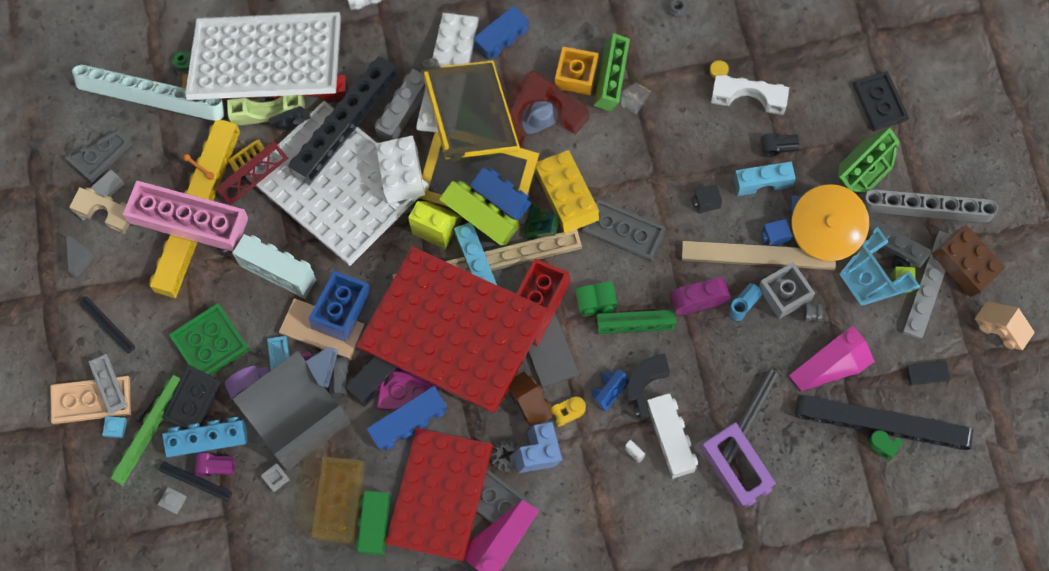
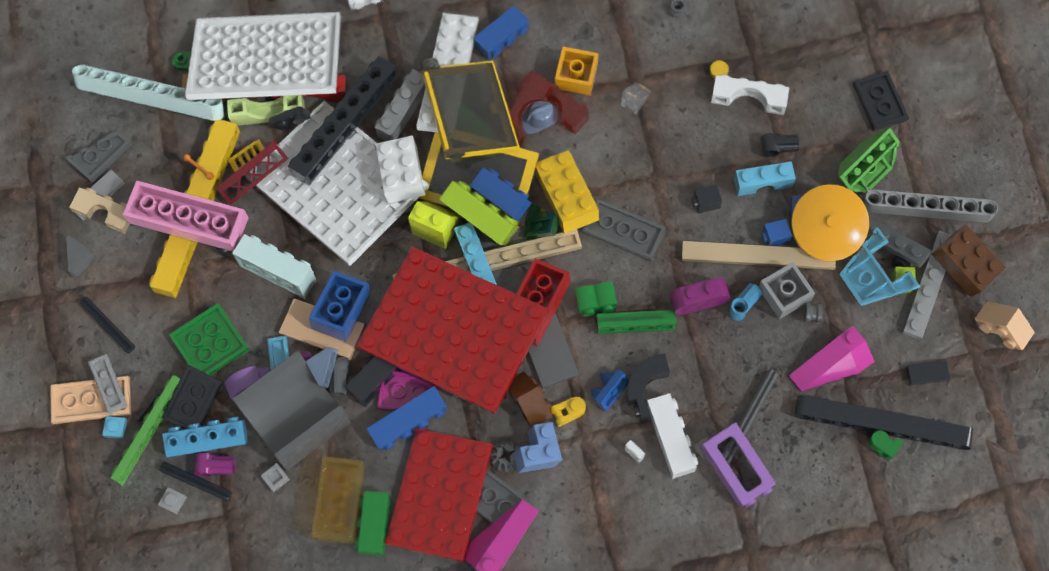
bright green brick [593,33,630,111] -> none

